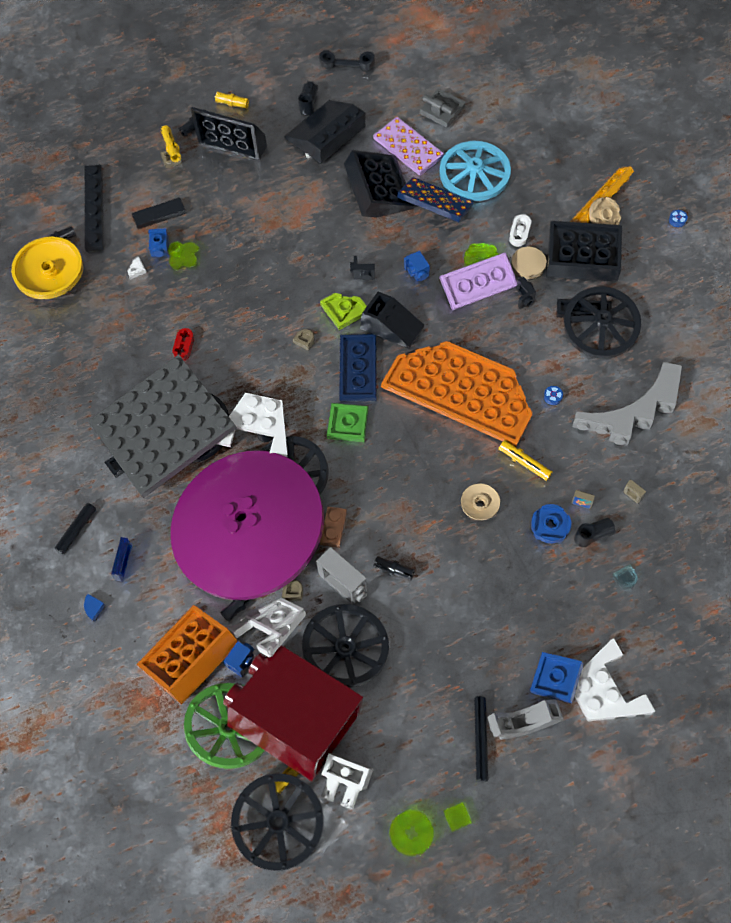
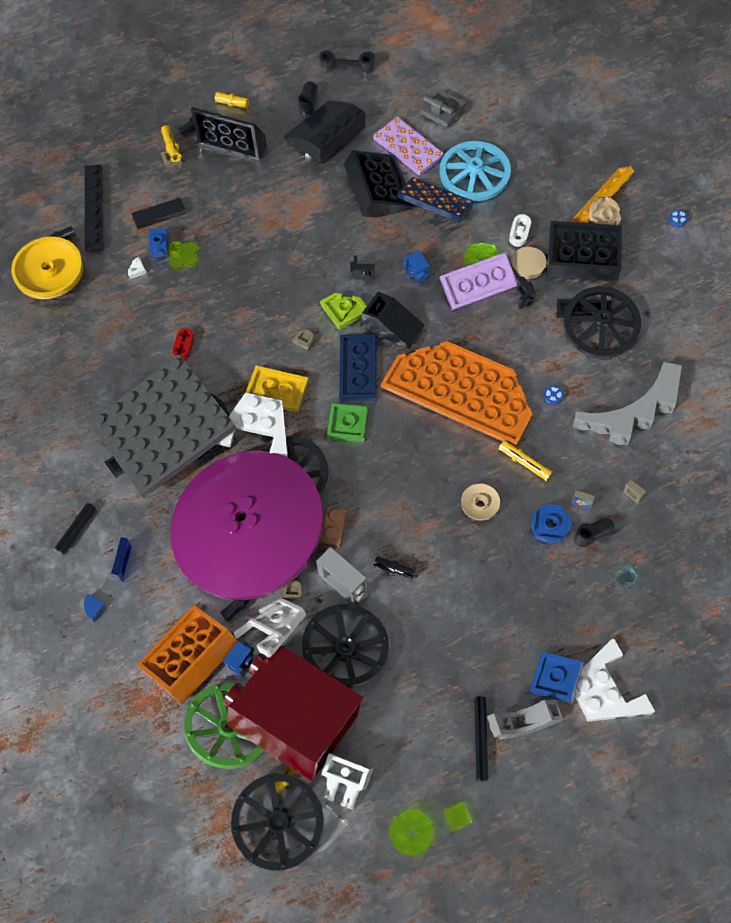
none -> yellow plate [246,365,309,413]

